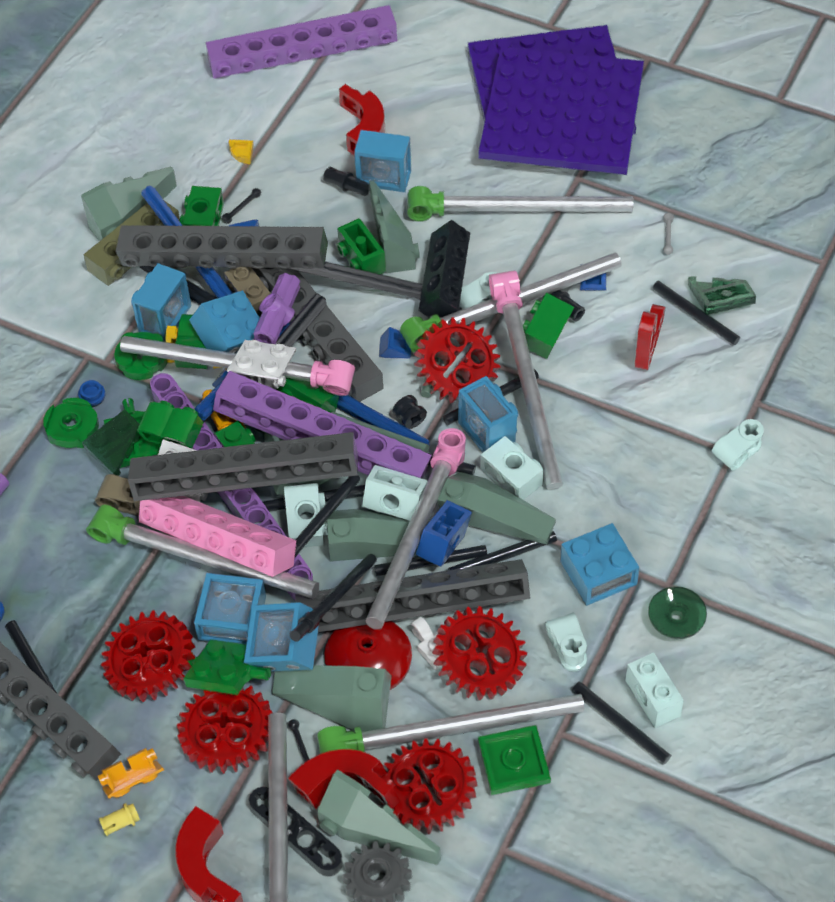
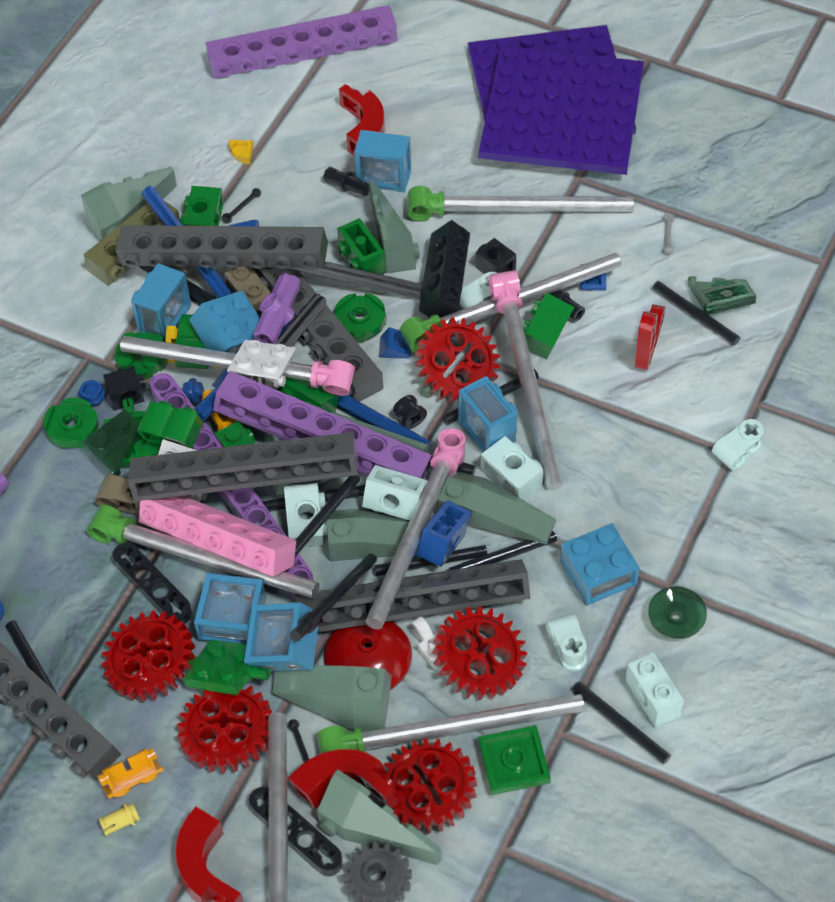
none -> black brick [103,366,147,411]
none -> black beam [113,542,192,624]
none -> blue plate [183,378,205,405]
none -> green plate [334,293,386,343]
none -> black brick [476,238,516,274]

